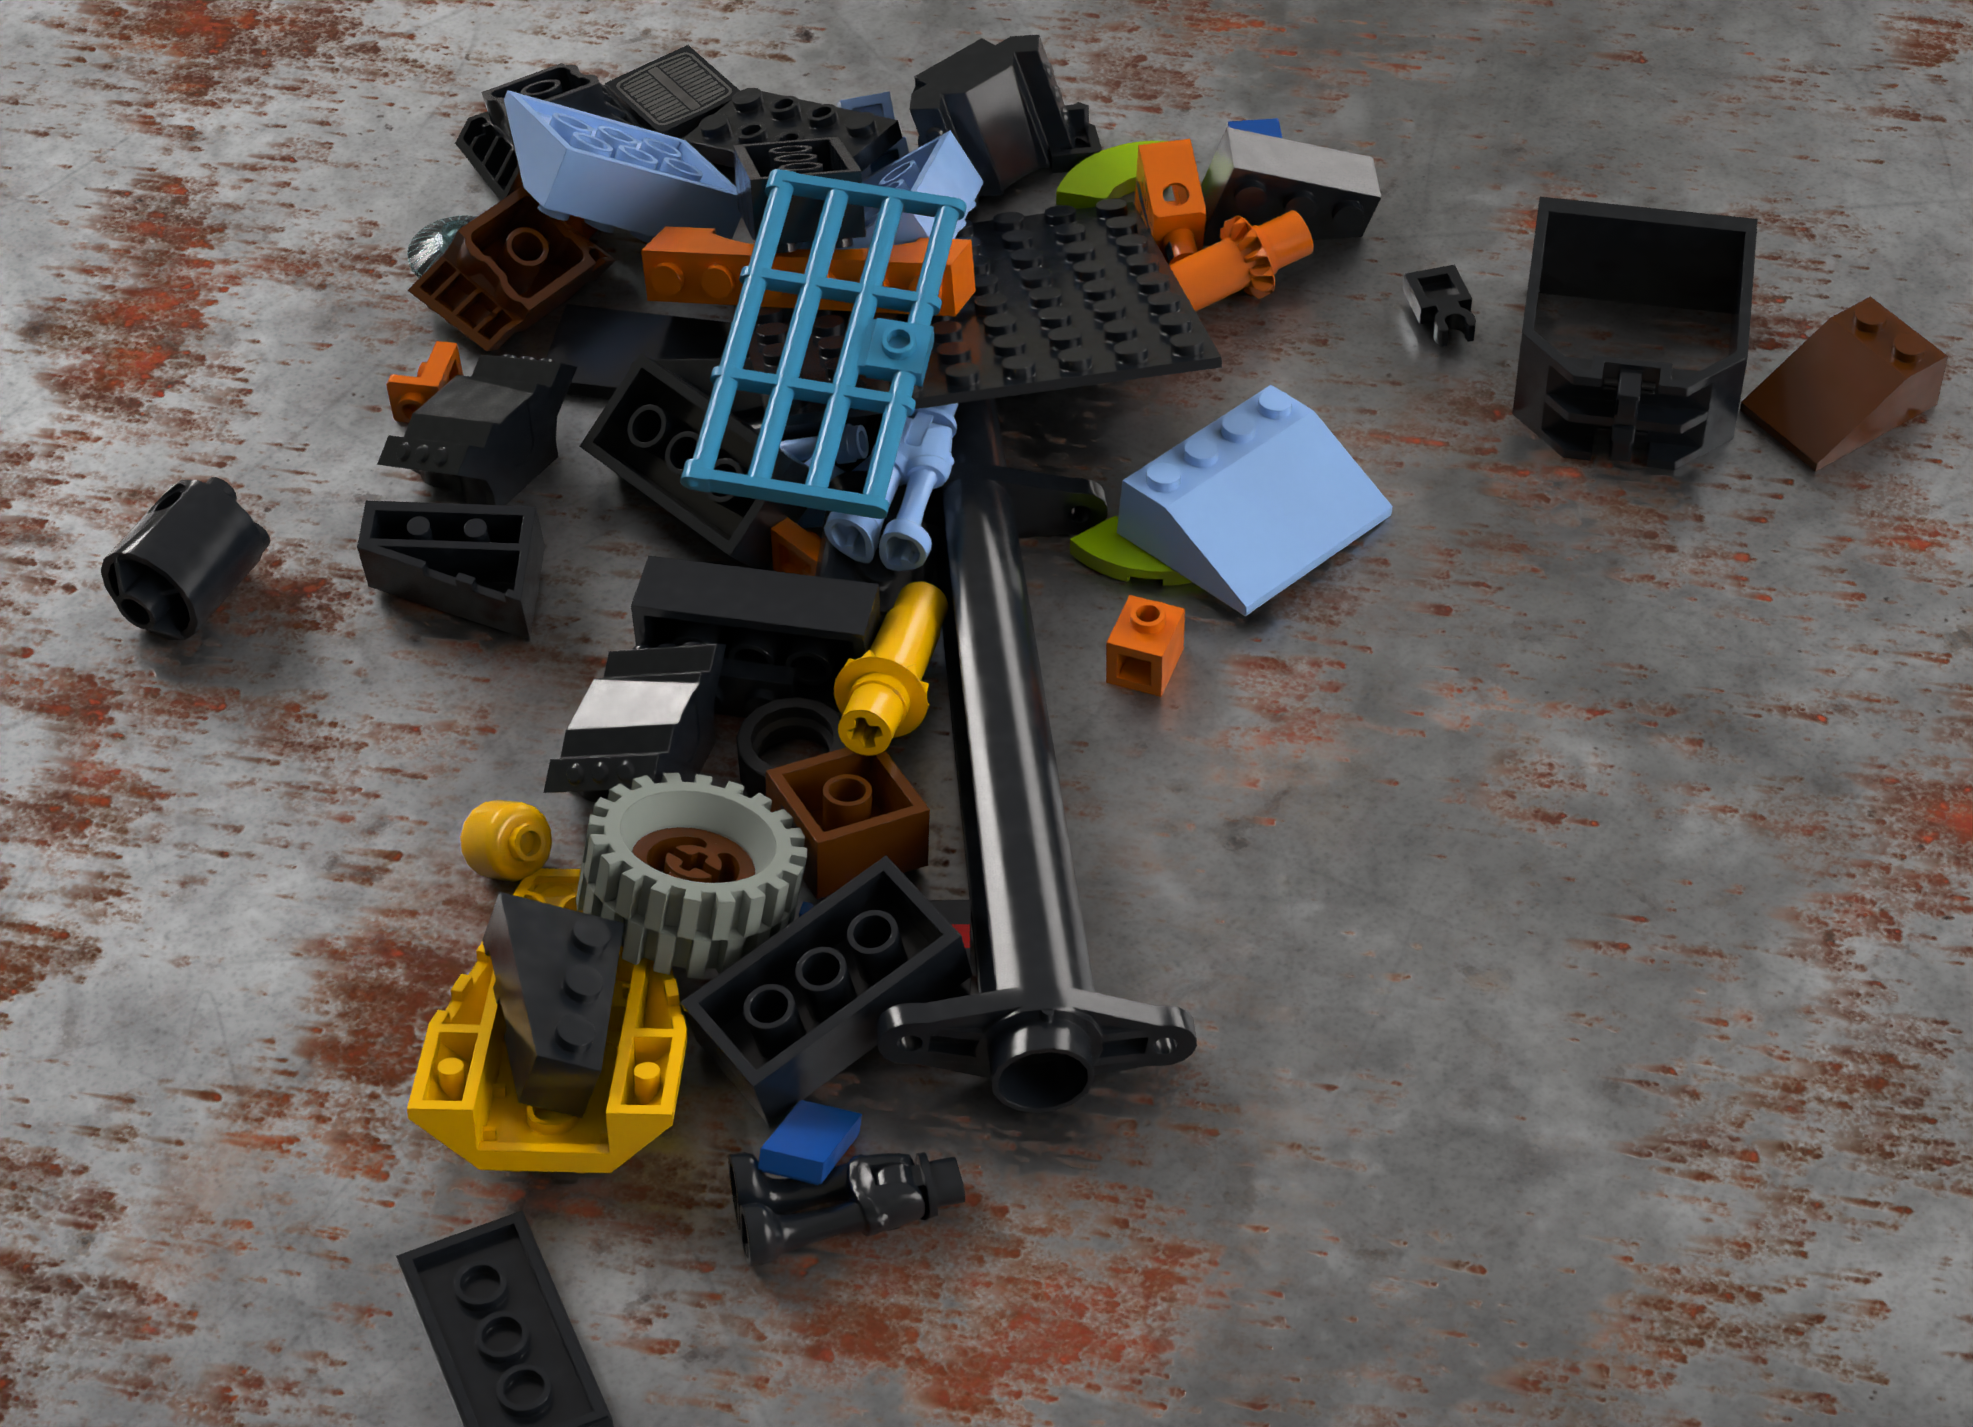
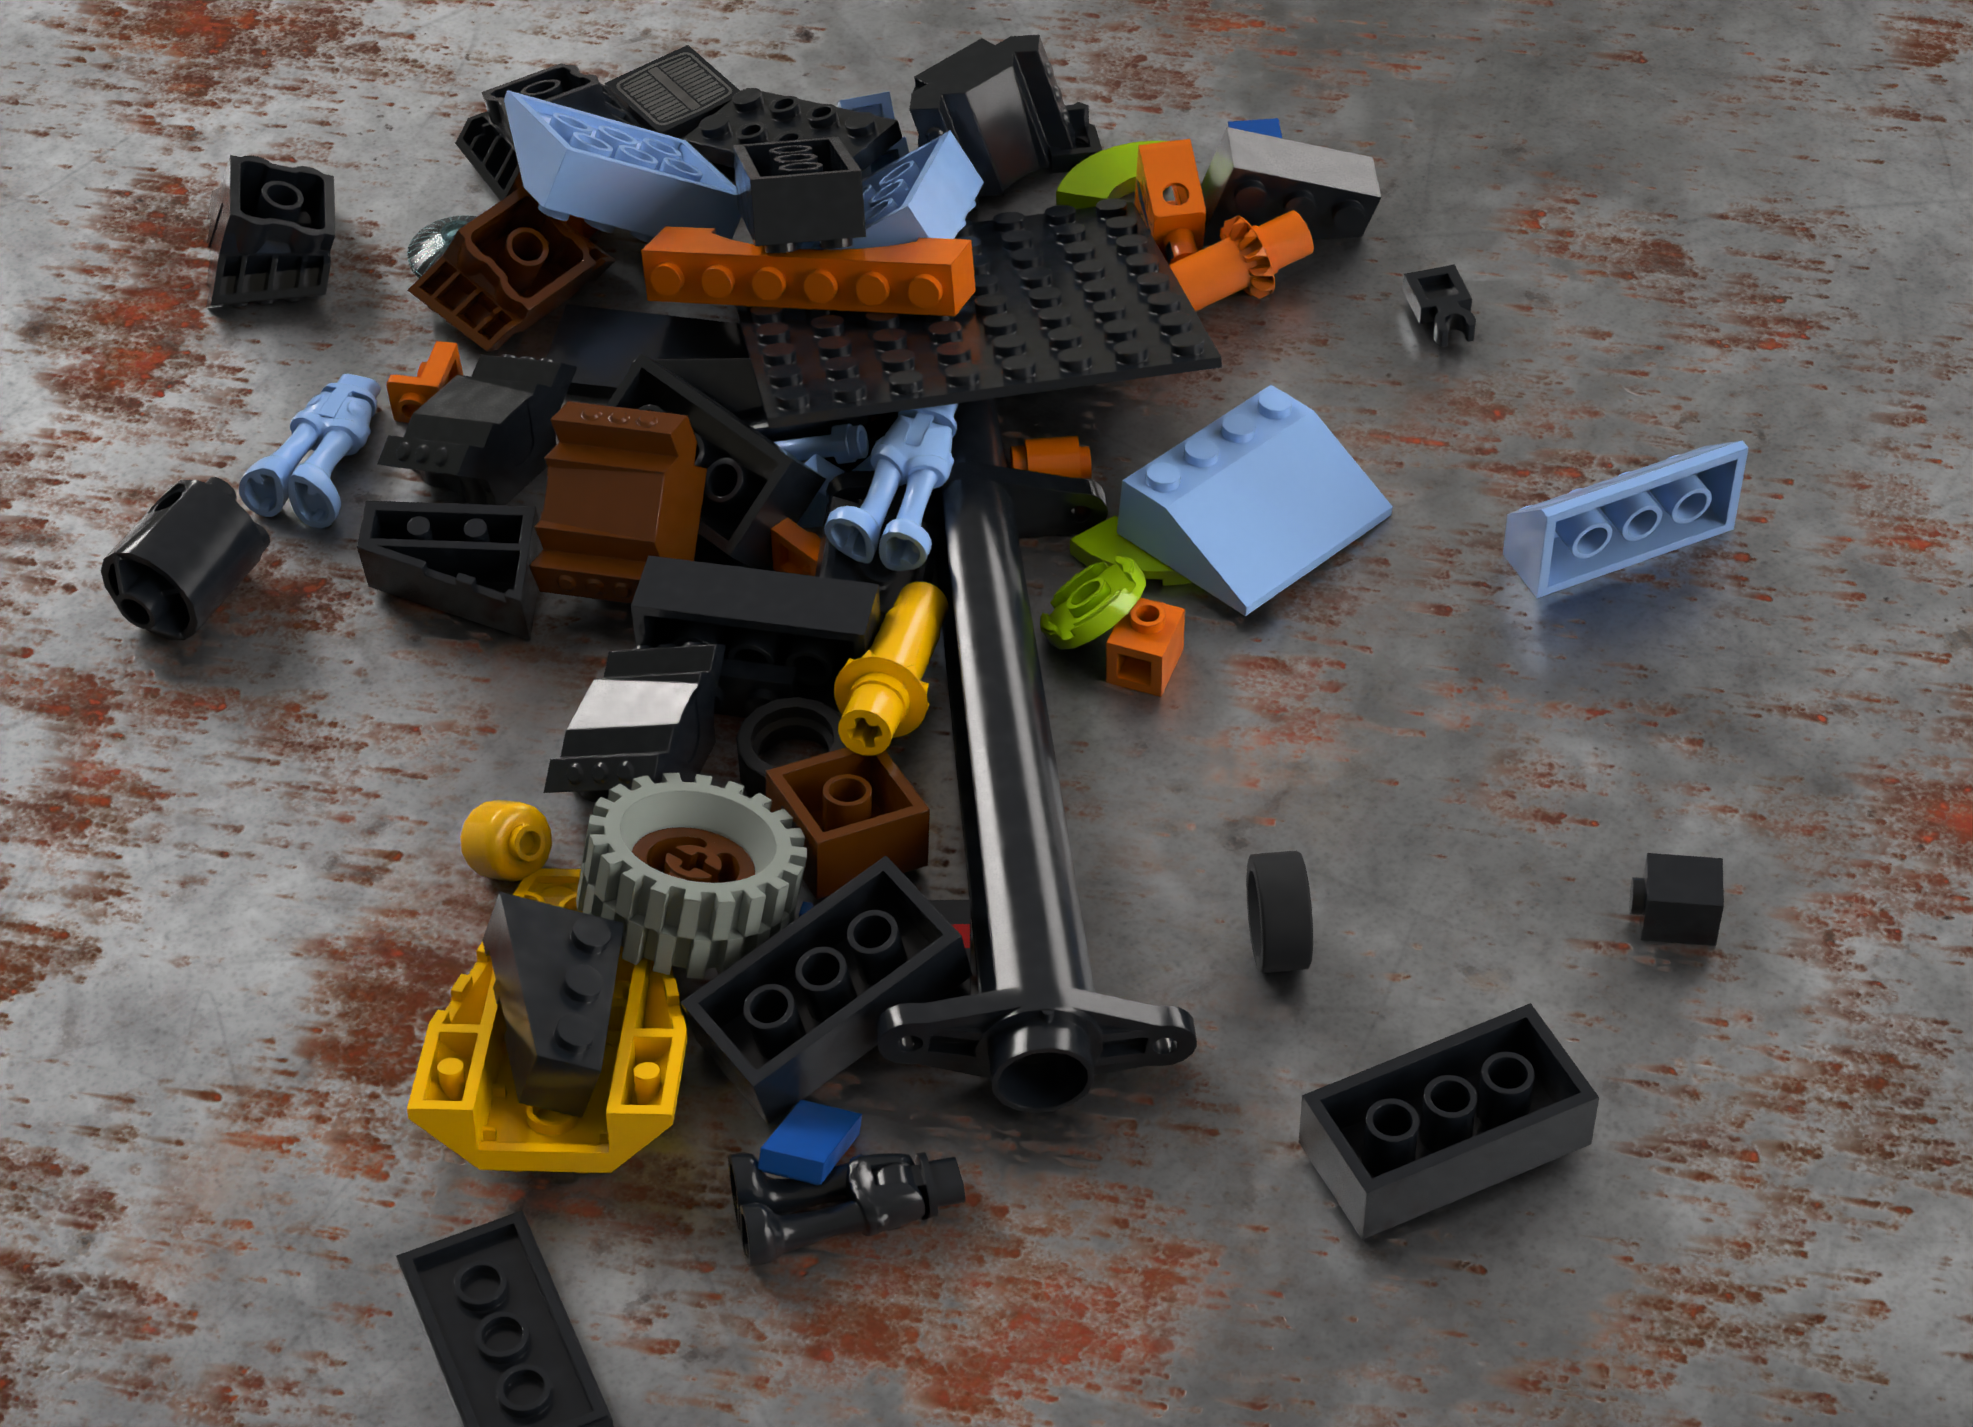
dark azure door [680,169,967,519] -> none
black container [1512,197,1758,470] -> none
reddish brown slope [1740,296,1948,472] -> none
none -> black slope [206,155,335,308]
none -> light blue piece [239,374,381,529]
none -> reddish brown slope [529,401,707,604]
none -> orange brick [1010,436,1092,479]
none -> lime tile [1040,556,1146,650]
none -> black tyre [1246,851,1313,973]
none -> black brick [1299,1003,1599,1240]
none -> light blue slope [1503,440,1749,598]
none -> black brick [1629,853,1724,946]

